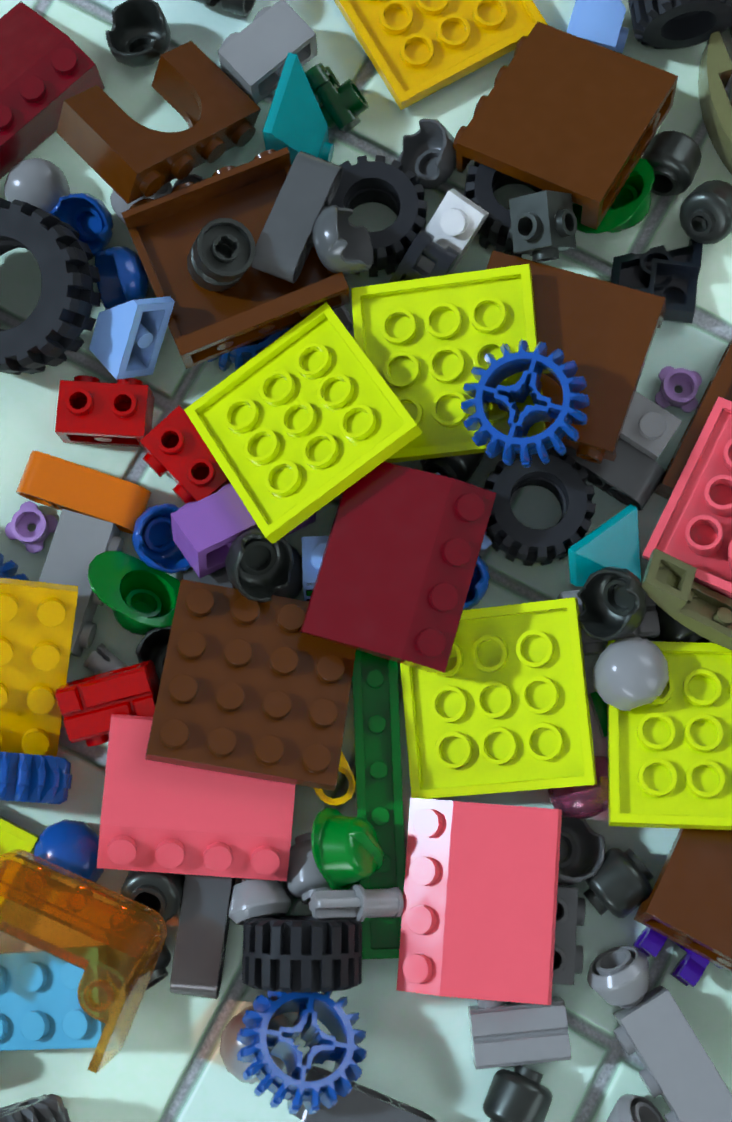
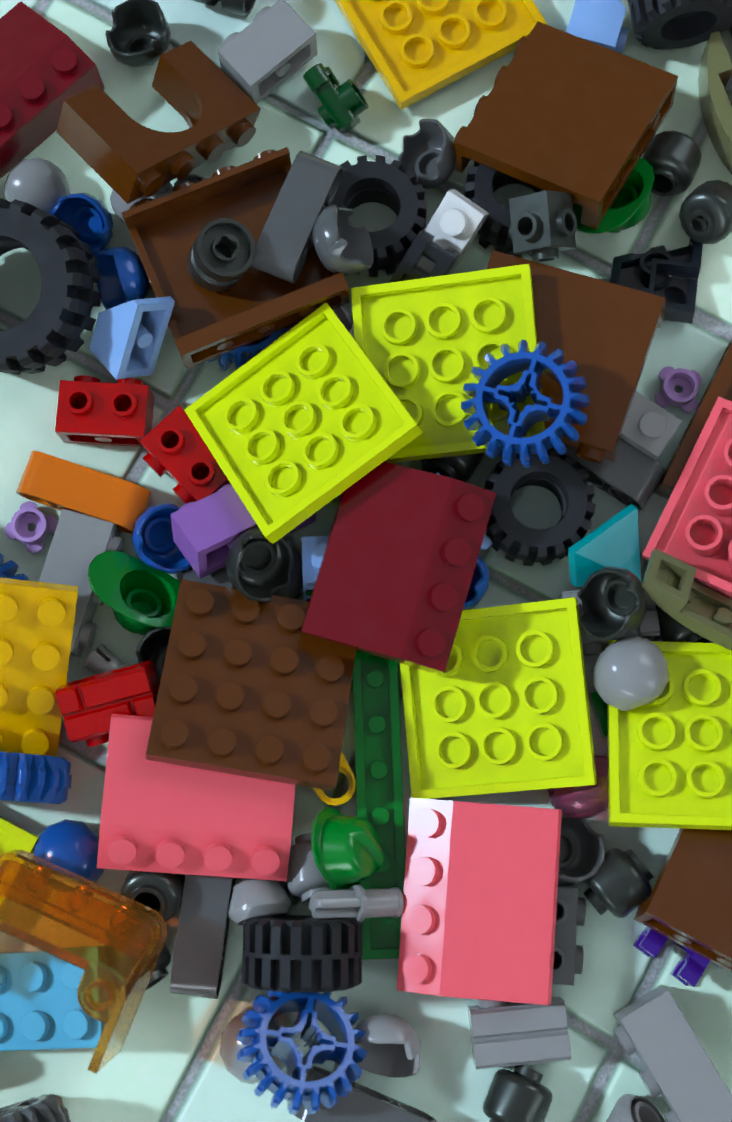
teal slope [262,52,334,165] -> none
light grey cone [587,946,649,1008] -> none
none -> light grey hair [354,1013,422,1078]

